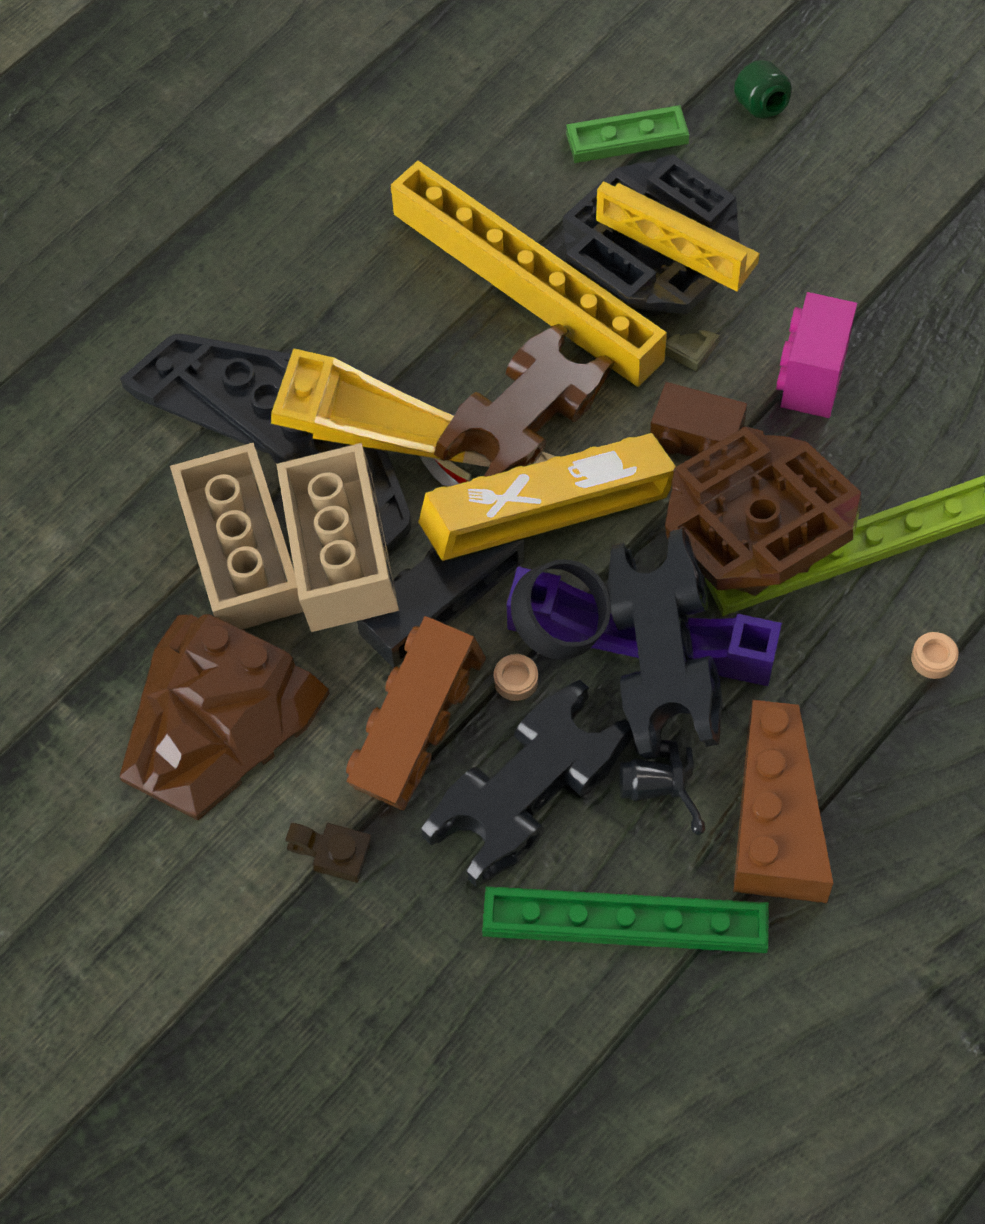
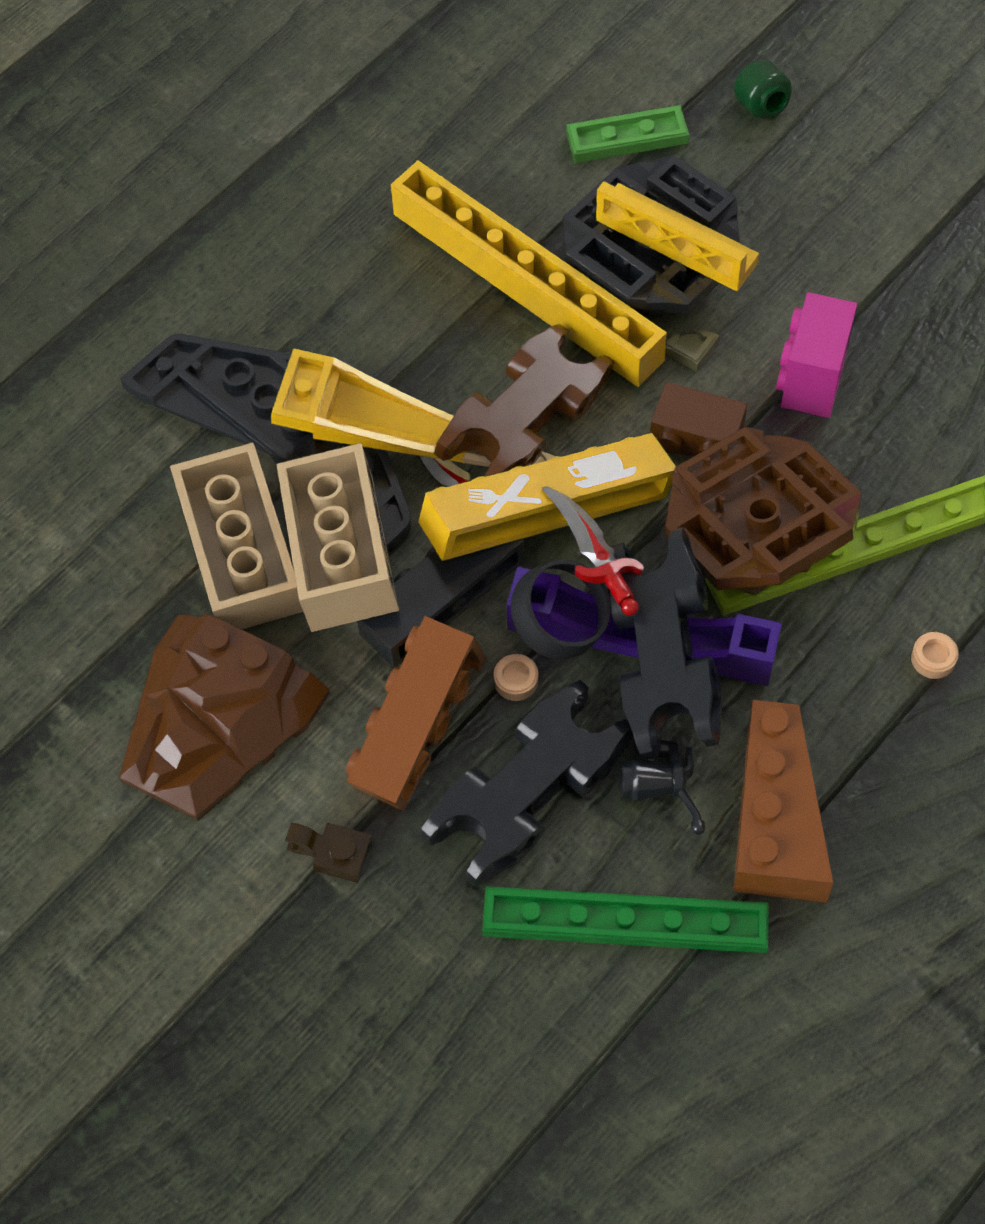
none -> piece [543,486,644,616]

